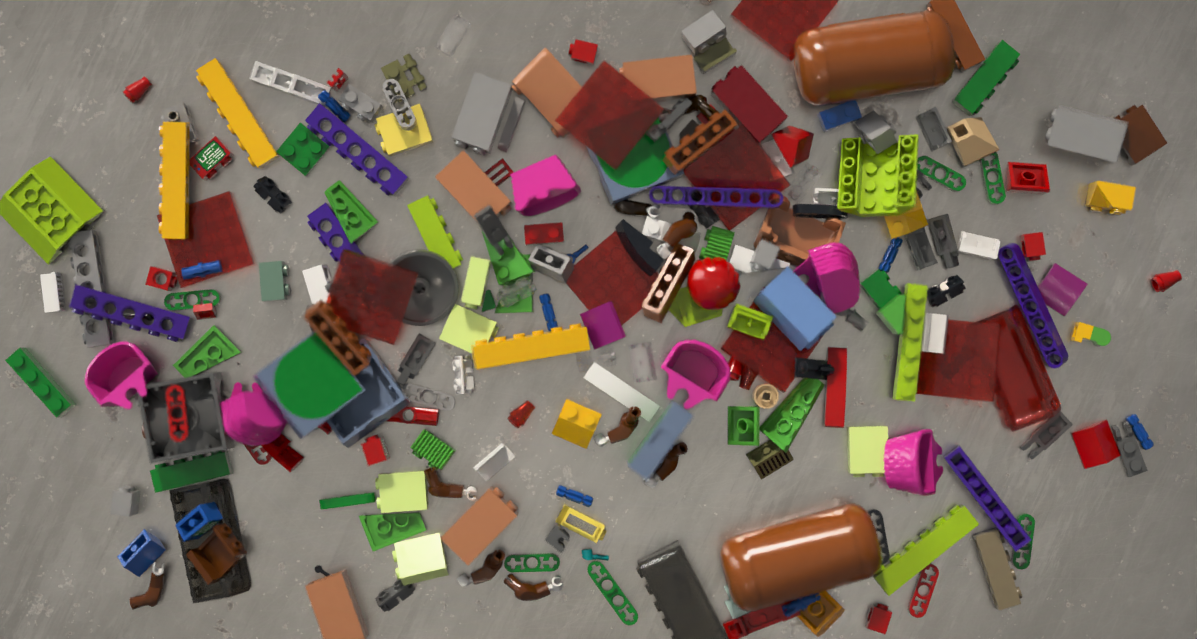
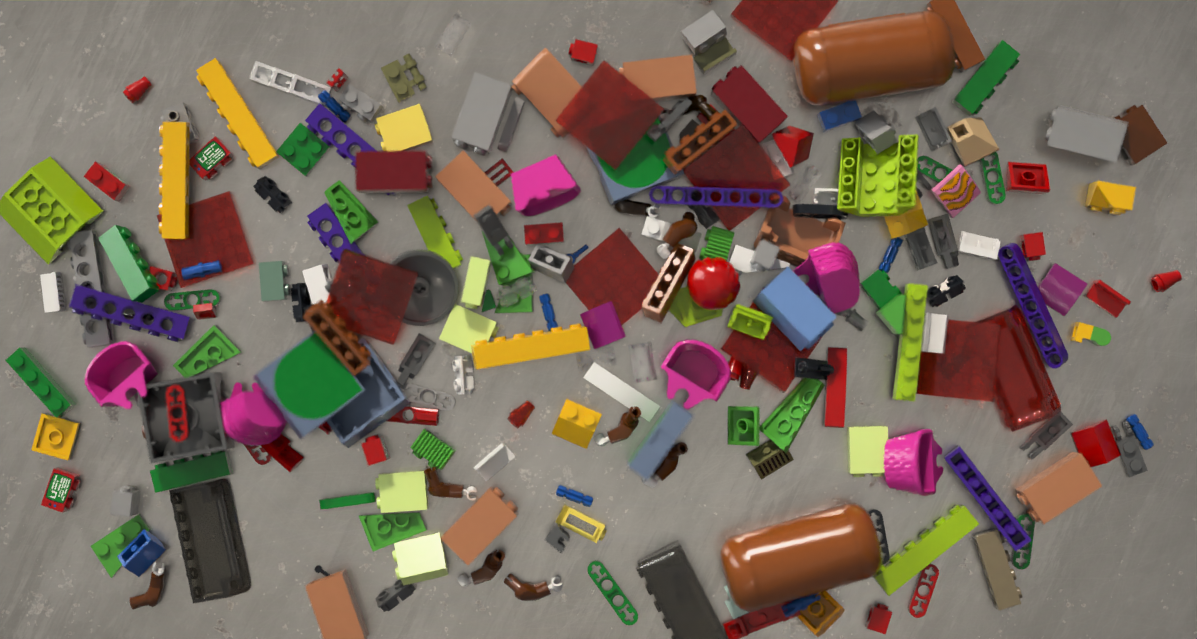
blue brick [175,502,223,541] -> none
reddish brown panel [186,523,247,585] -> none
light grey beam [382,79,417,131] -> none
green beam [504,553,560,572] -> none
teal hand [582,549,609,561] -> none
black slope [615,219,664,277] -> none
tan wheel [752,384,779,409] -> none
none -> yellow plate [31,413,80,460]
none -> brick [41,468,80,513]
none -> red brick [83,161,130,202]
none -> bright green wing [91,514,150,578]
none -> brick [98,225,160,303]
none -> black hinge [290,283,311,322]
none -> dark red brick [355,151,433,193]
none -> slope [932,164,981,218]
none -> nougat brick [1015,452,1102,524]
none -> red panel [1084,280,1131,318]

